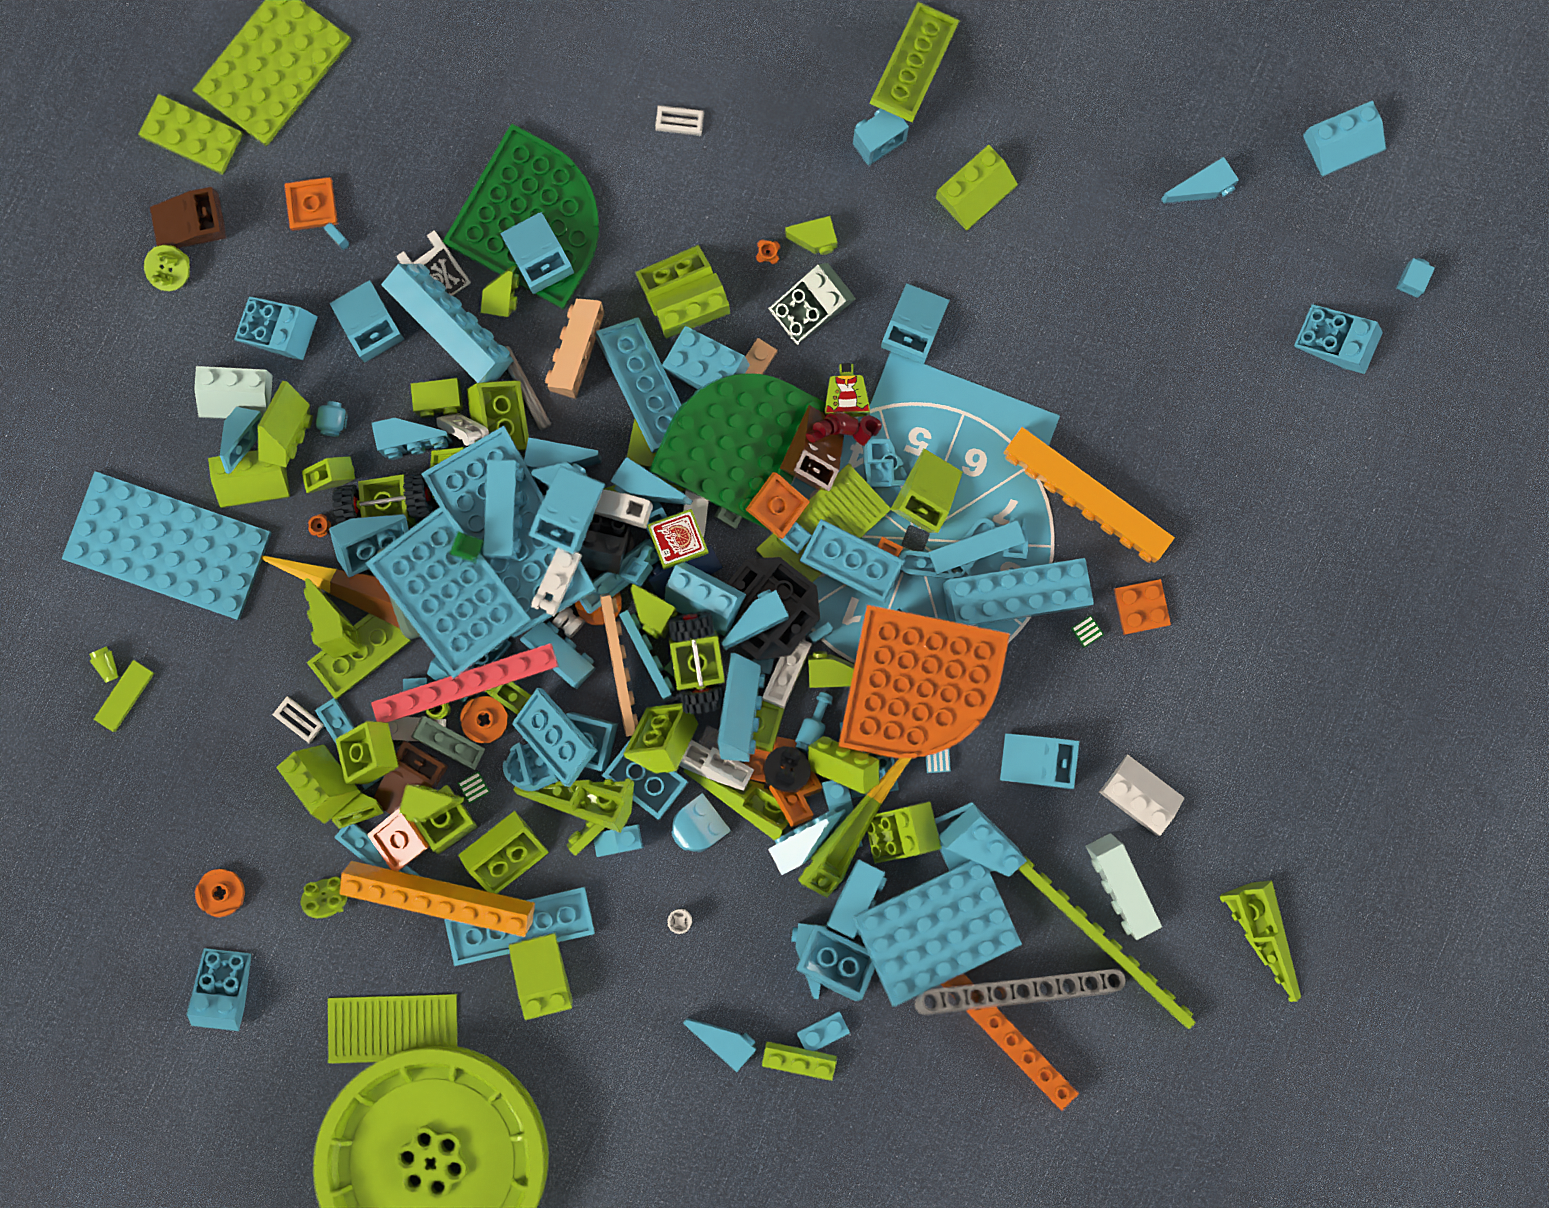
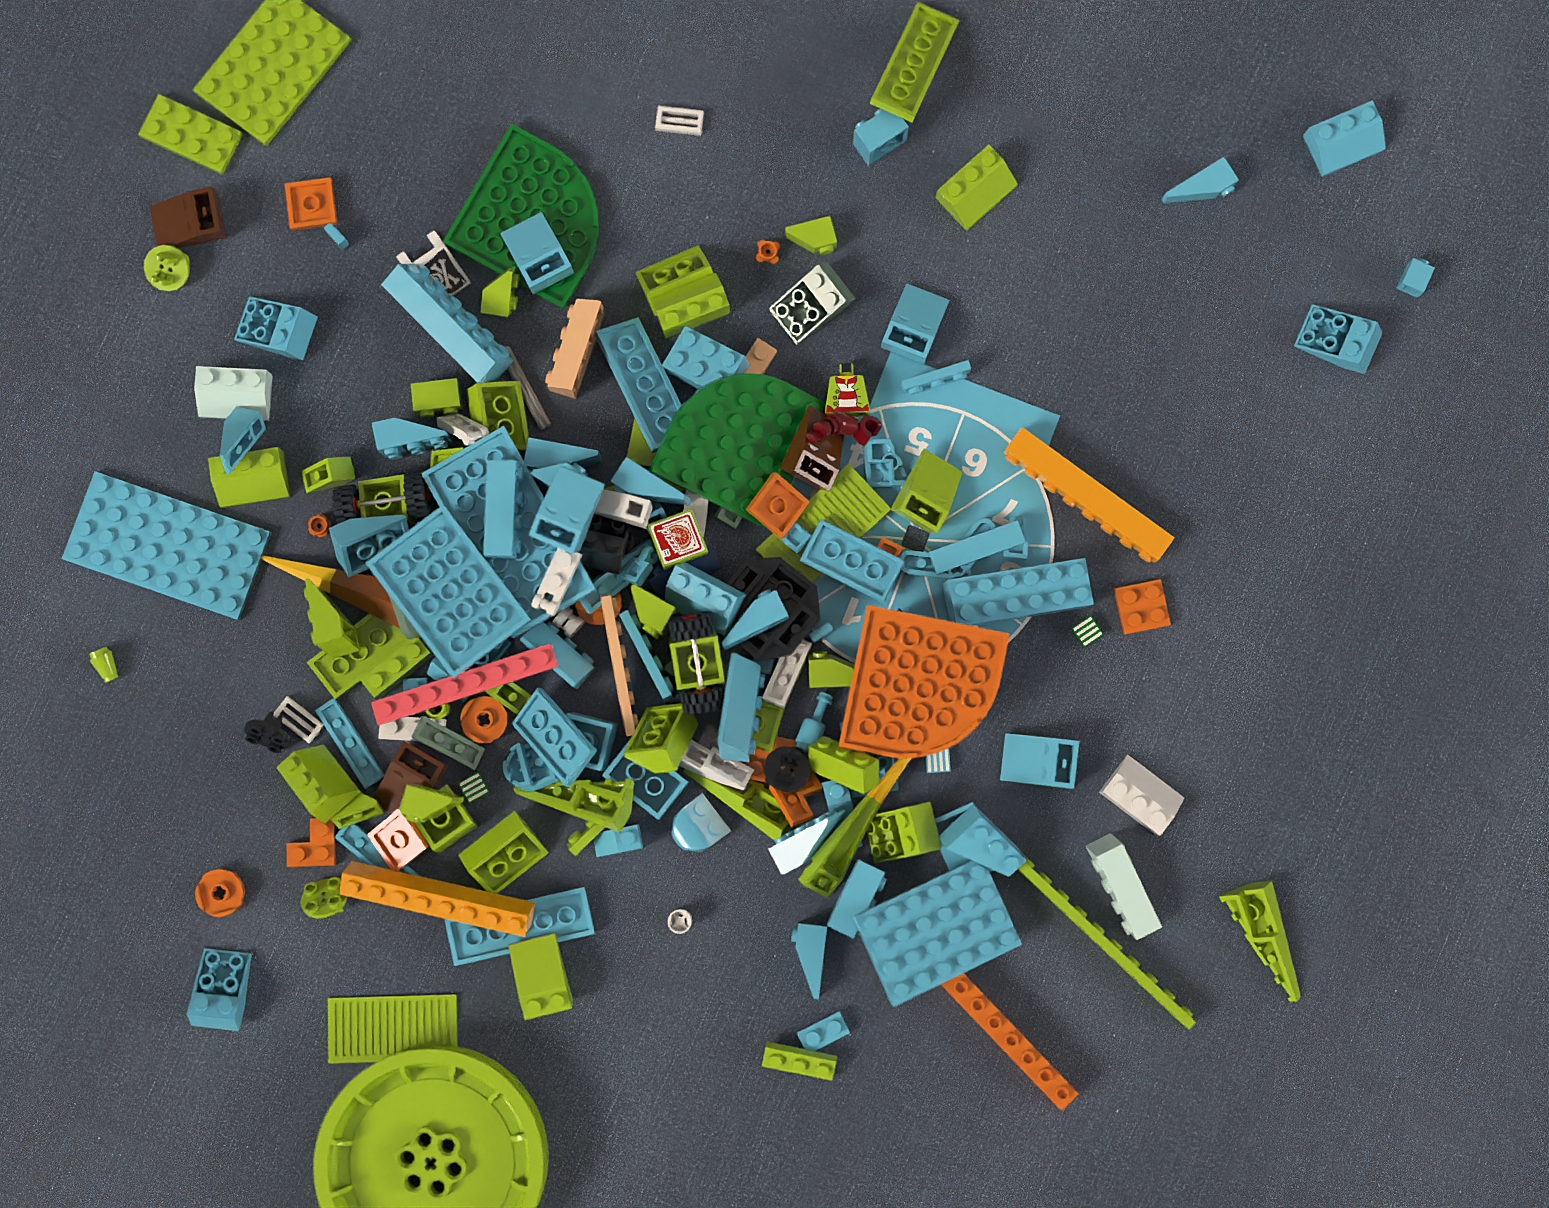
lime tile [94,660,155,732] -> none
lime slope [258,381,313,467] -> none
medium azure head [316,401,348,437] -> none
medium azure slope [330,280,405,363] -> none
lime brick [335,721,398,784] -> none
green panel [450,531,484,564] -> none
medium azure slope [683,1018,756,1072] -> none
medium azure slope [796,925,875,1001] -> none
light grey beam [915,969,1125,1015] -> none
none -> black plate [244,711,291,754]
none -> orange plate [286,818,336,867]
none -> lime brick [360,637,434,699]
none -> medium azure plate [900,360,971,395]

